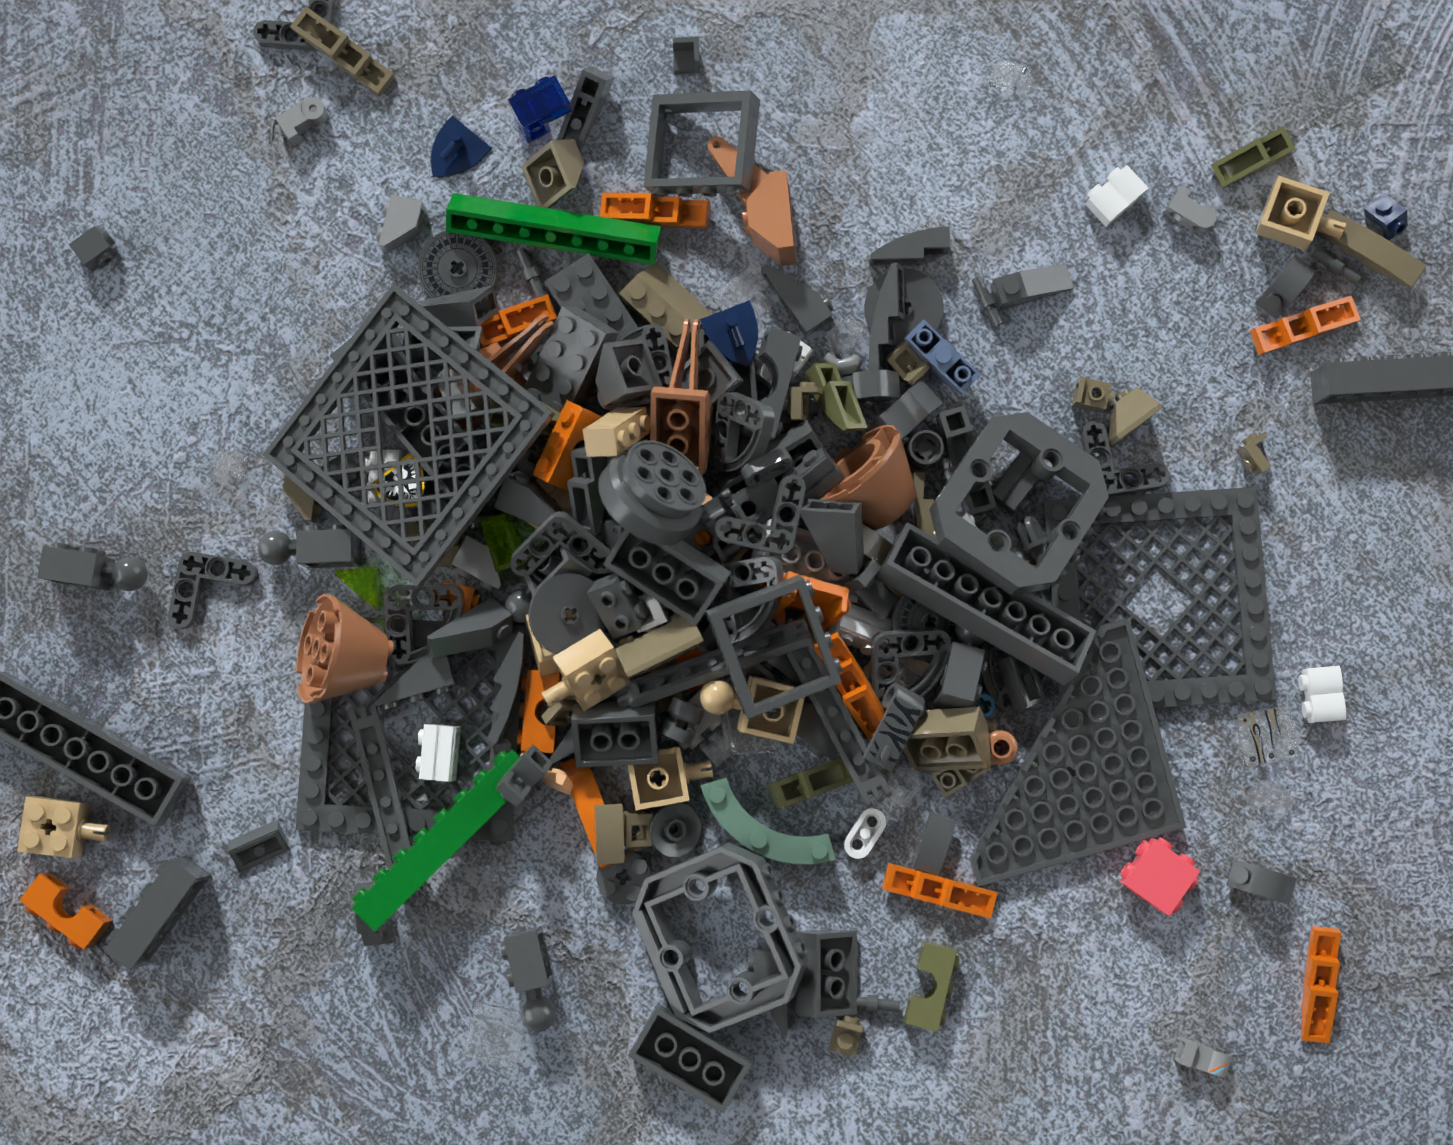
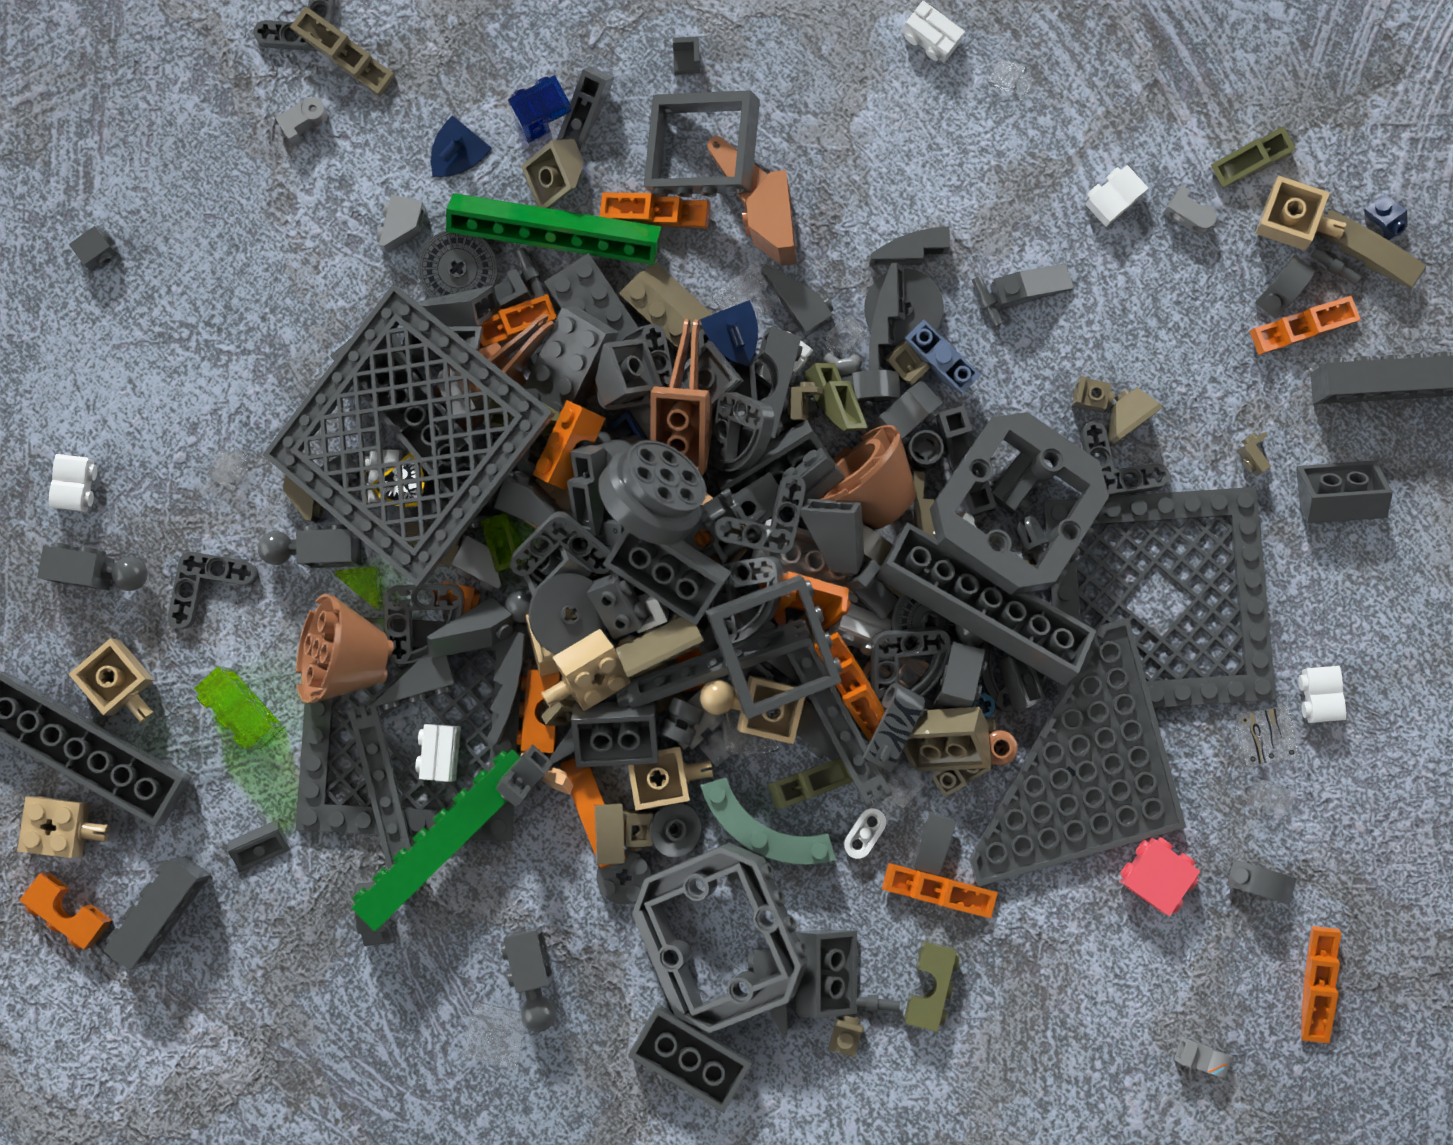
tan brick [583,407,651,457] -> none
dark grey beam [741,448,793,487] -> none
none -> white brick [49,454,97,512]
none -> tan brick [69,638,155,724]
none -> clear neon green brick [193,666,285,749]
none -> dark grey panel [494,268,531,310]
none -> white brick [903,0,965,63]
none -> dark grey slope [1296,460,1393,523]

